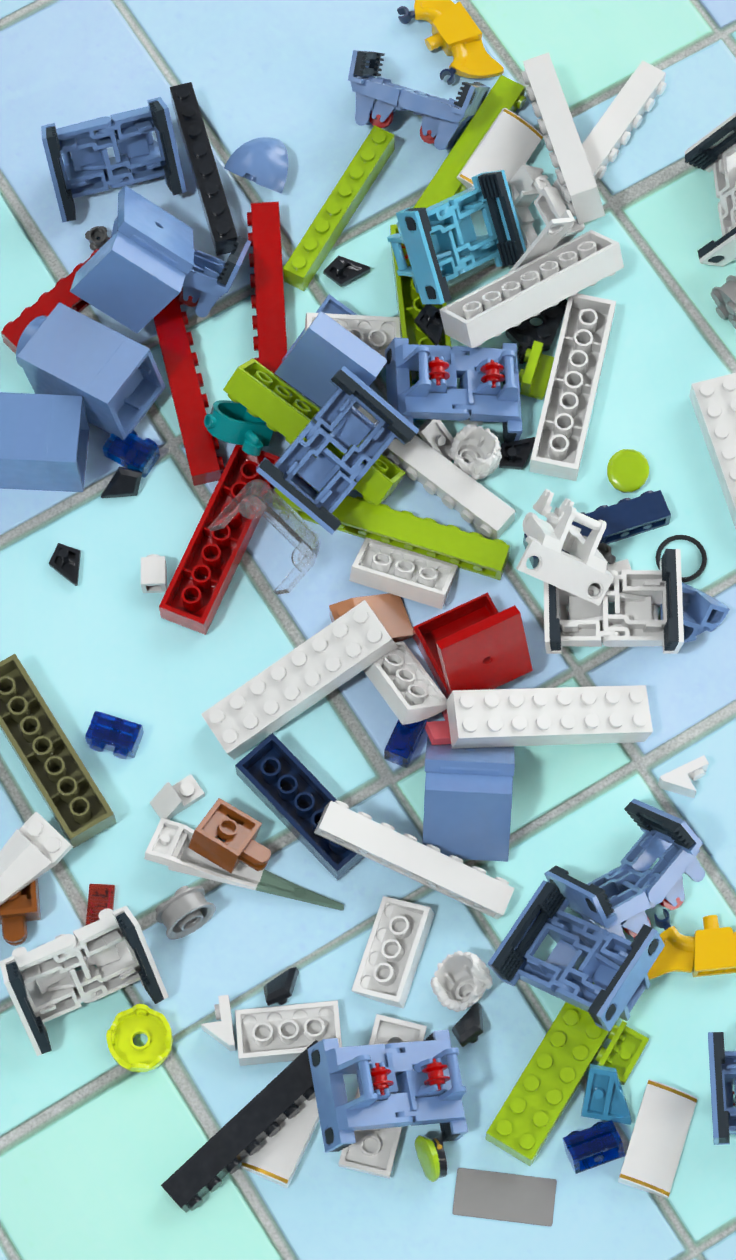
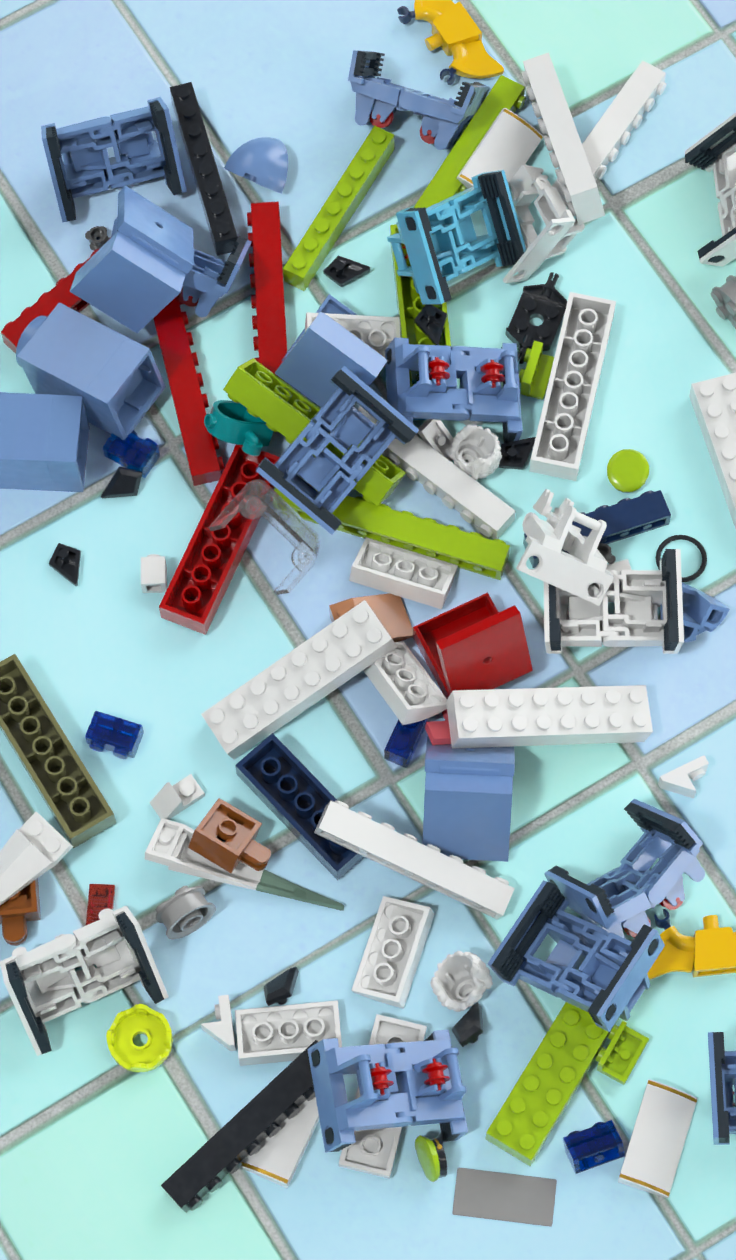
white brick [439,230,624,348] -> none
dark azure wing [581,1064,632,1125] -> none

